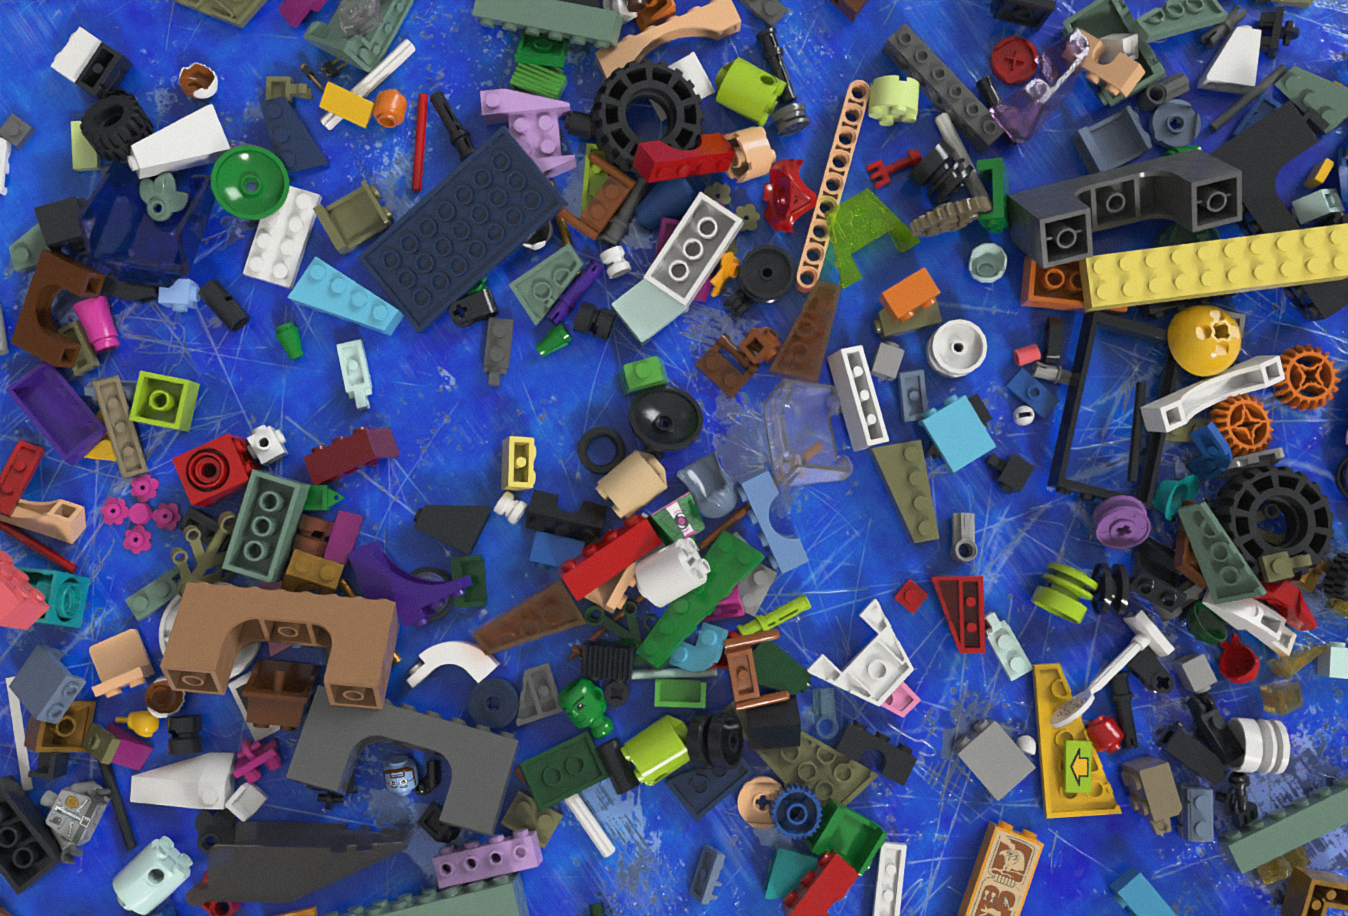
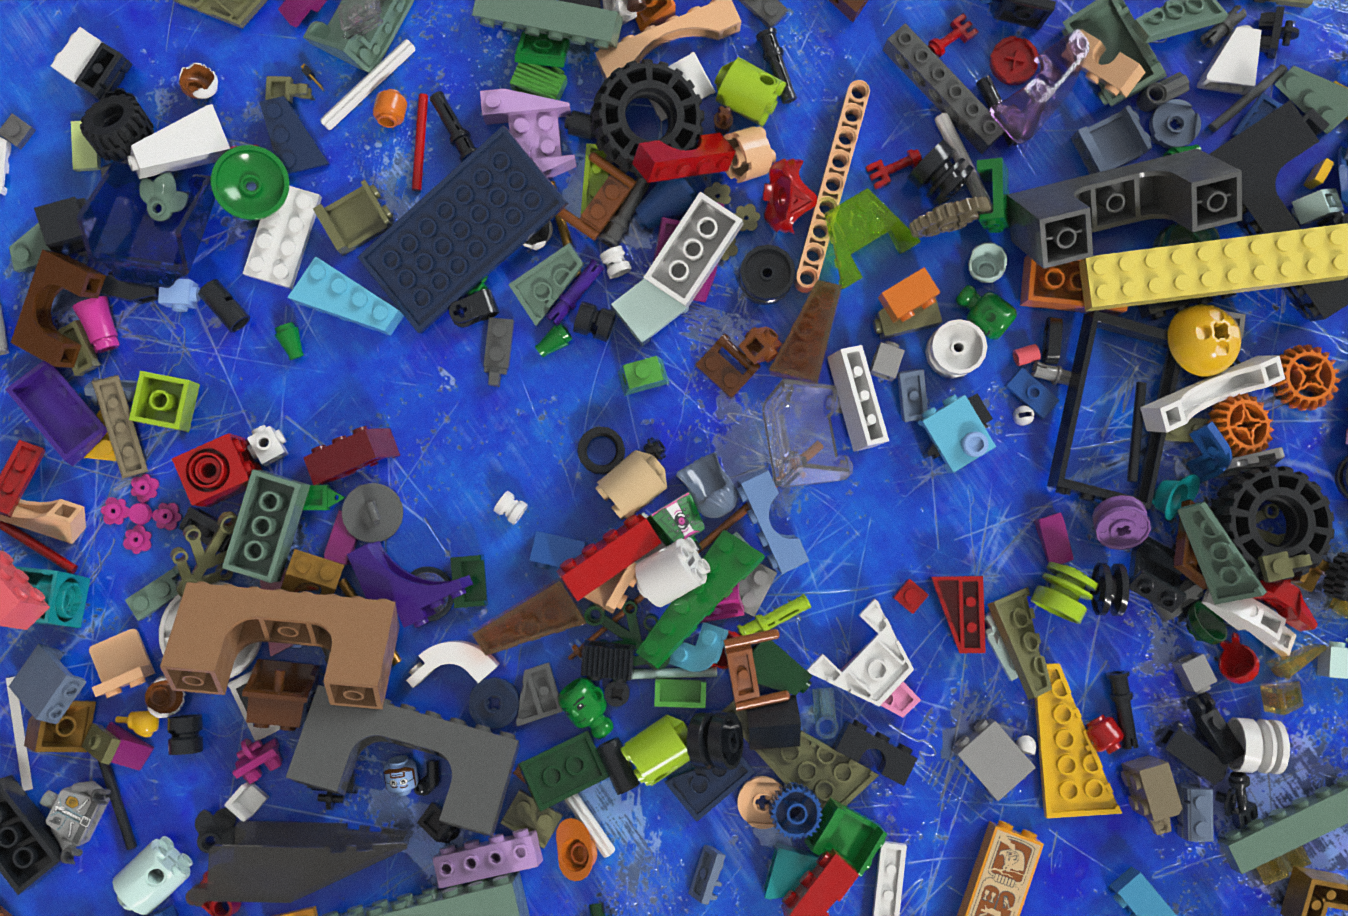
black panel [28,752,69,780] -> none
white wedge [130,752,236,809] -> none
copper wheel [291,514,334,556] -> none
yellow slope [319,81,375,129] -> none
black piece [321,58,348,78] -> none
light aqua hinge [336,339,373,411] -> none
black slope [413,505,494,554] -> none
light yellow brick [501,436,536,491] -> none
black arch [525,490,608,544] -> none
black dish [628,385,703,452] -> none
light orange plate [710,251,741,297] -> none
black wheel [722,289,754,320] -> none
dark grey wheel [772,103,810,136] -> none
olive wedge [867,440,940,543] -> none
yellowish green brick [868,75,919,126] -> none
light grey piece [950,513,978,563] -> none
black brick [983,453,1035,495] -> none
white piece [1050,610,1175,728] -> none
lime tile [1063,740,1091,793] -> none
white panel [1099,33,1139,64] -> none
black piece [1125,648,1174,694] -> none
none -> dark grey shield [342,483,403,543]
none -> orange piece [556,818,598,881]
none -> reddish brown axle [714,106,733,135]
none -> red hinge [927,13,979,57]
none -> green piece [955,285,1017,340]
none -> light blue tile [961,432,989,457]
none -> olive wing [987,587,1052,700]
none -> magenta slope [1033,512,1074,564]

